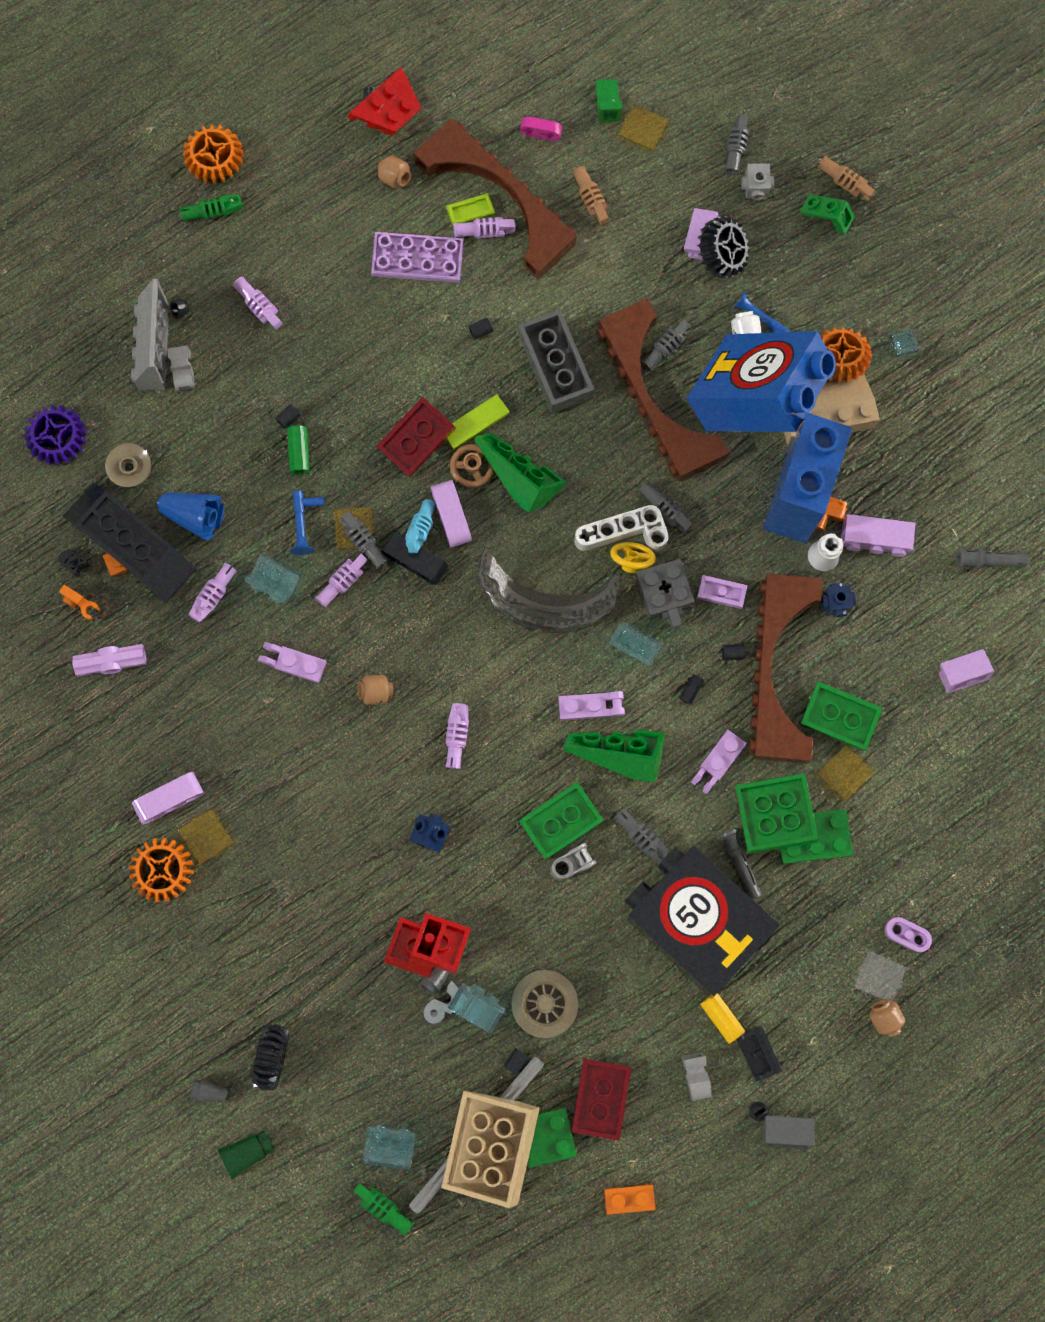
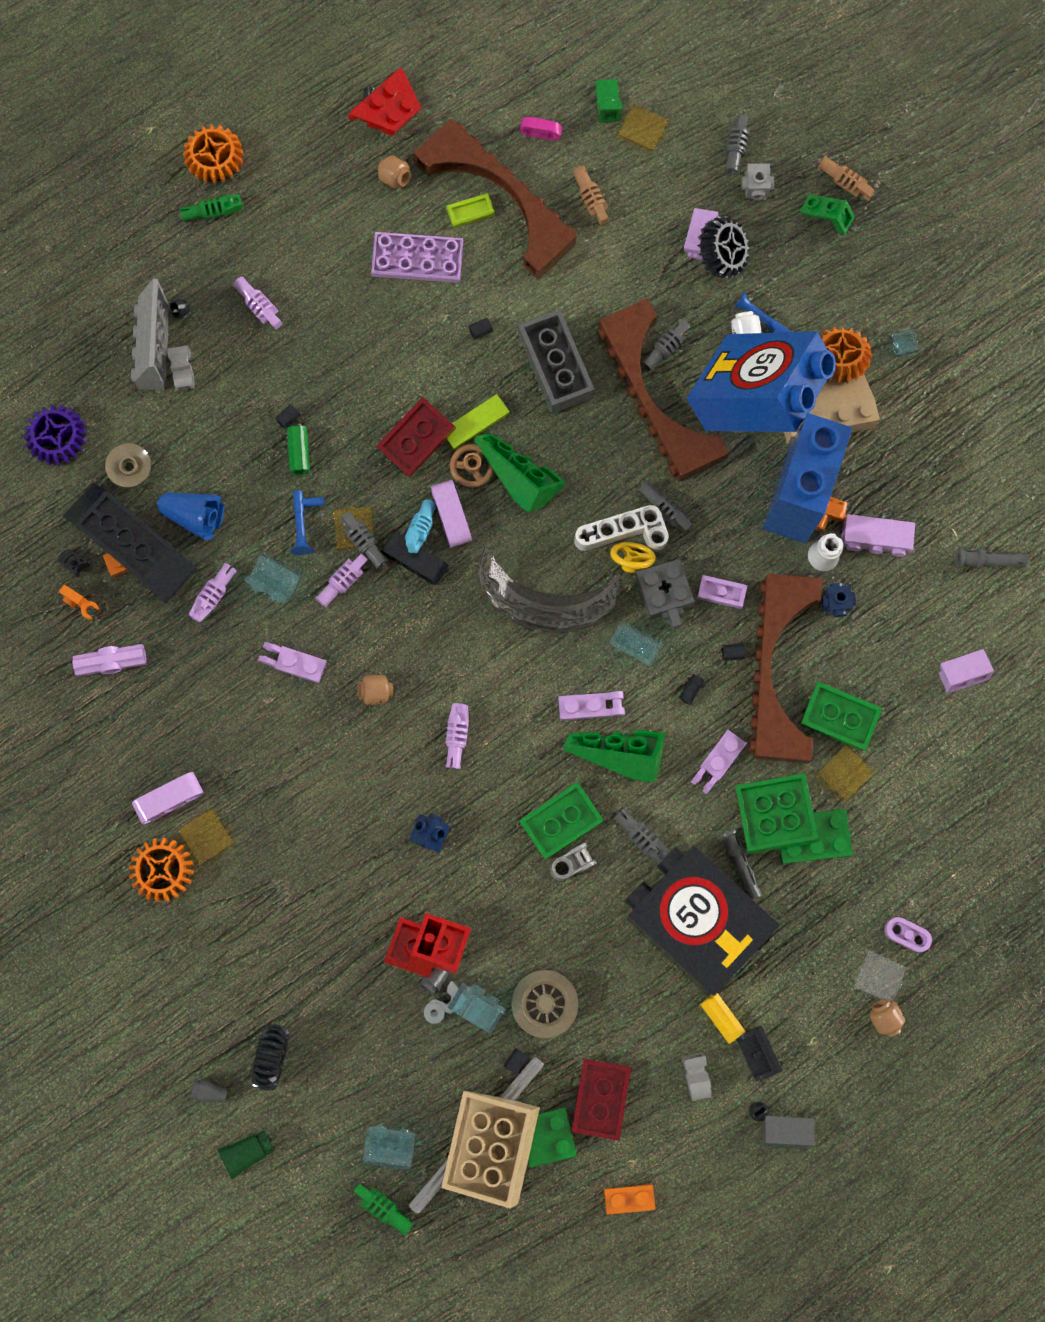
lavender hinge [453,217,516,239] -> none

